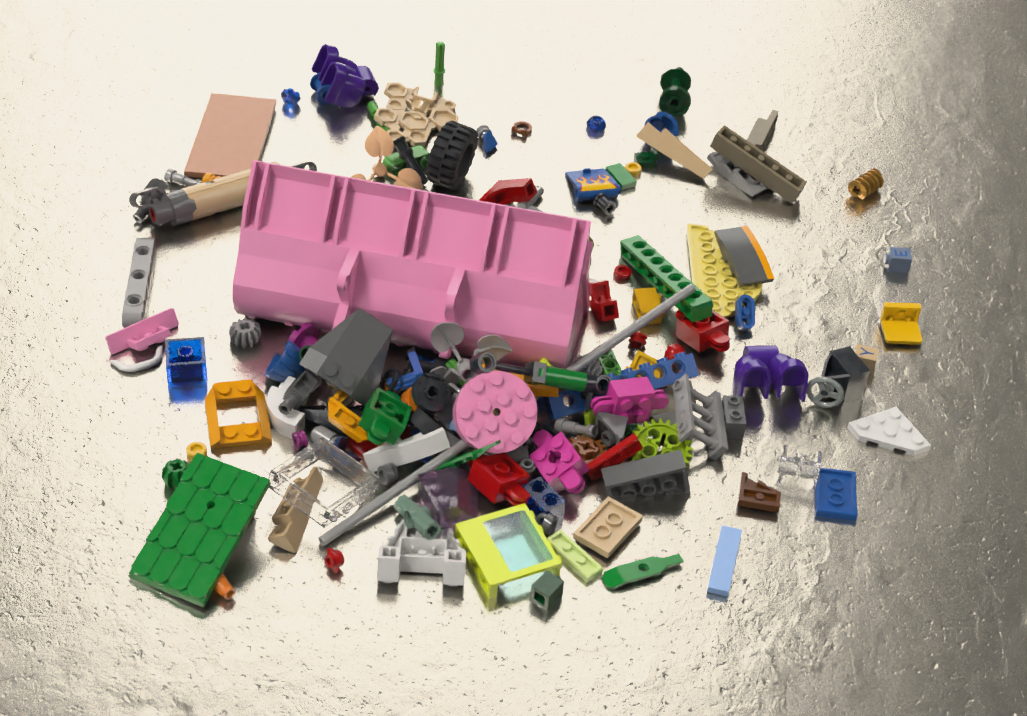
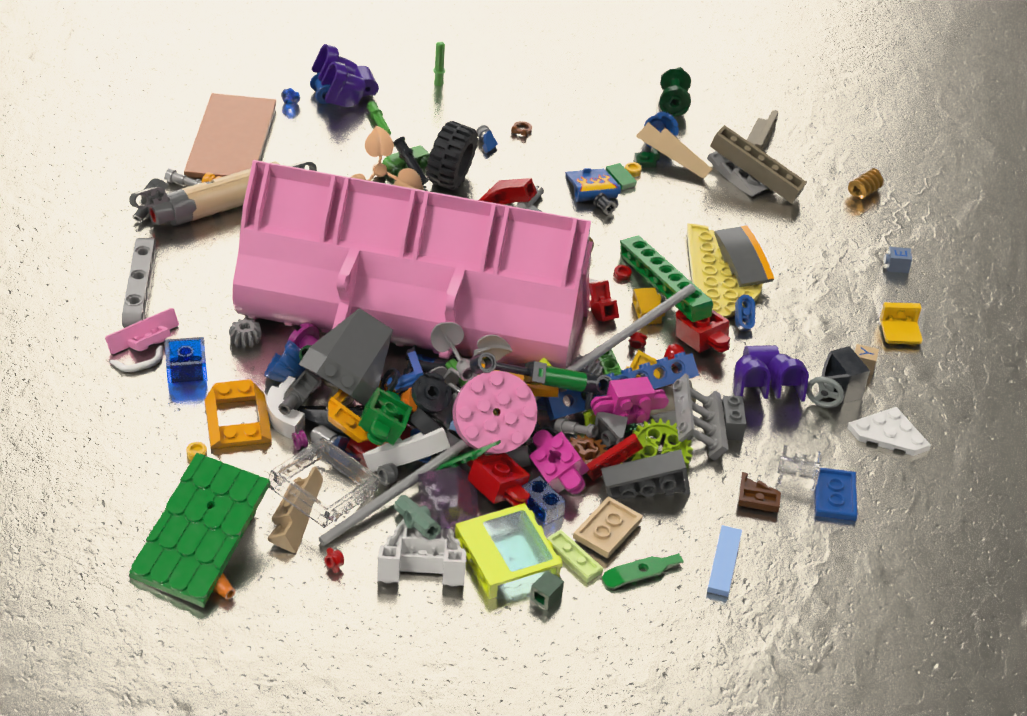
green piece [161,458,189,489] -> none
tan piece [374,82,459,147] -> none
dark grey pin [519,459,536,484] -> none
dark grey tile [536,513,558,535] -> none
clear blue plate [586,115,606,133] -> none

